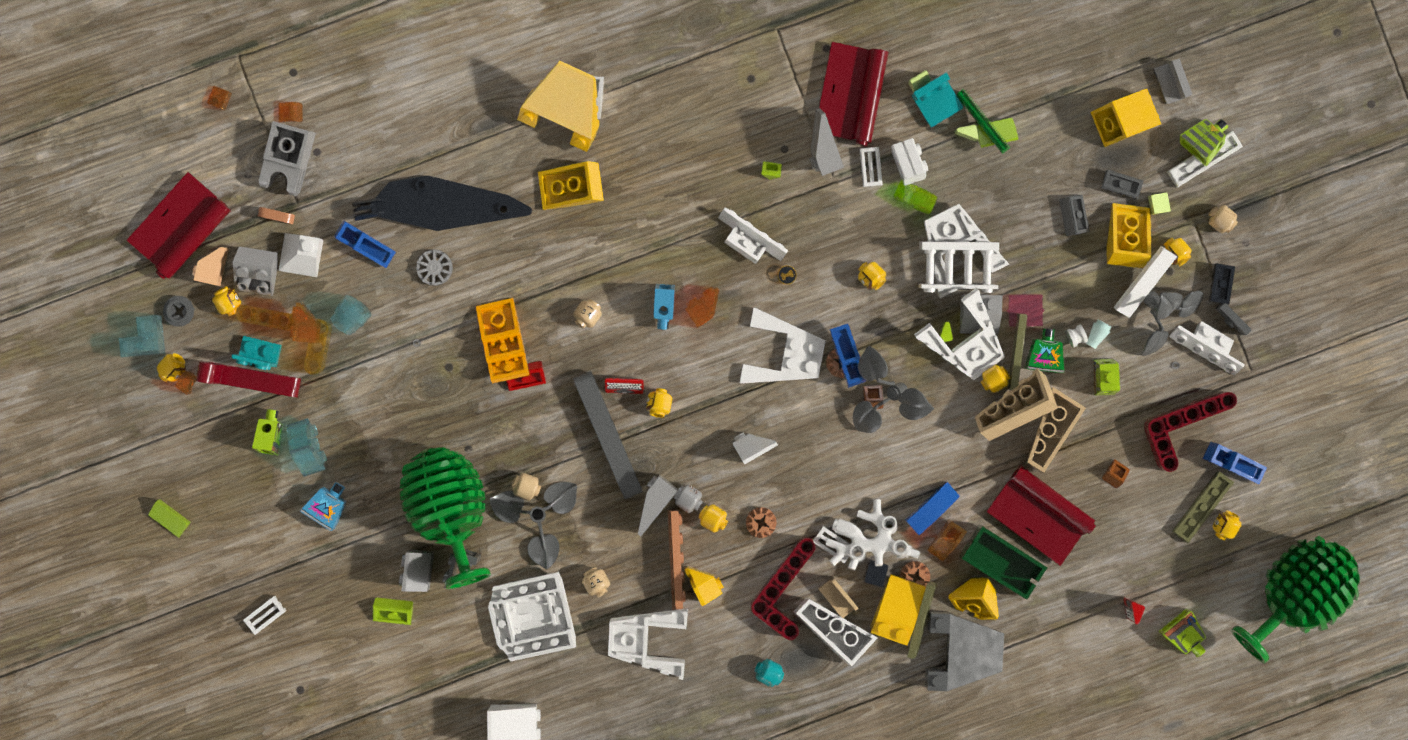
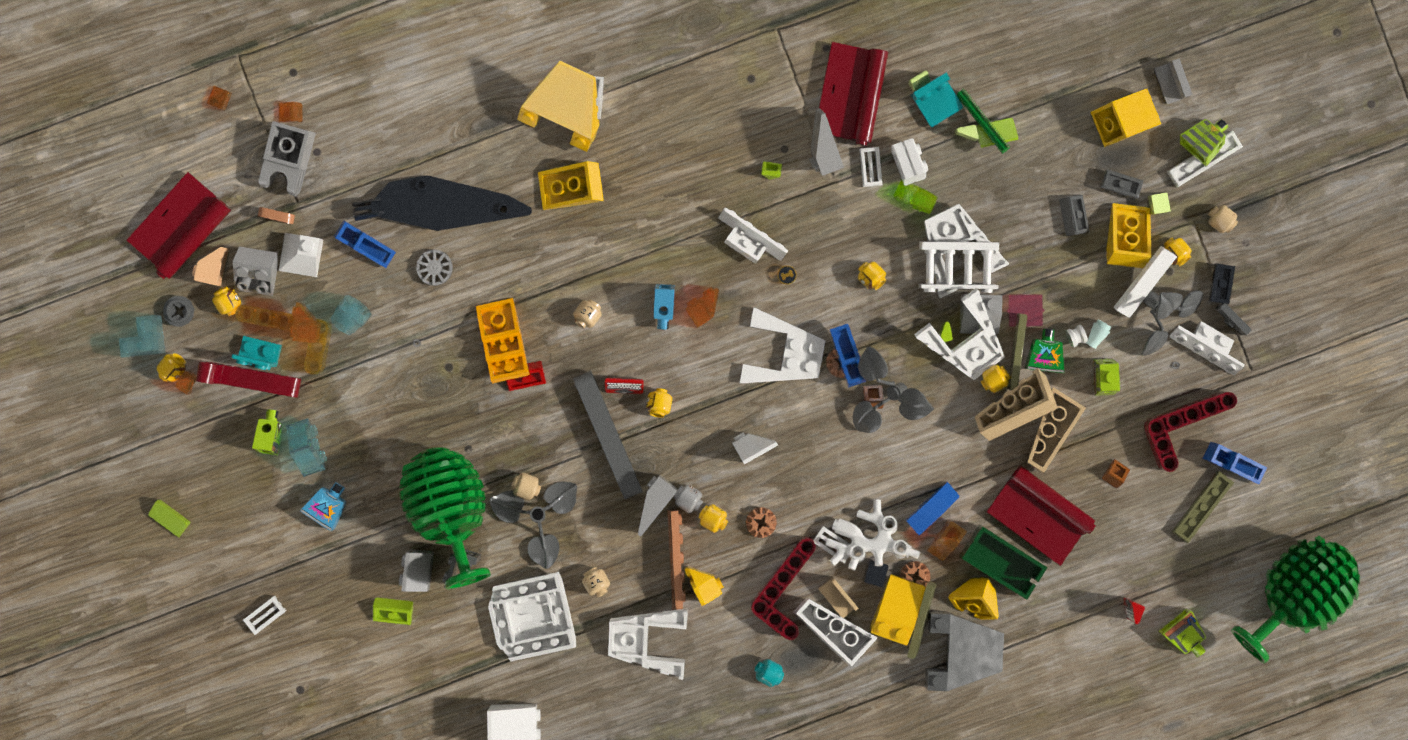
yellow head [1212,510,1241,540] -> none

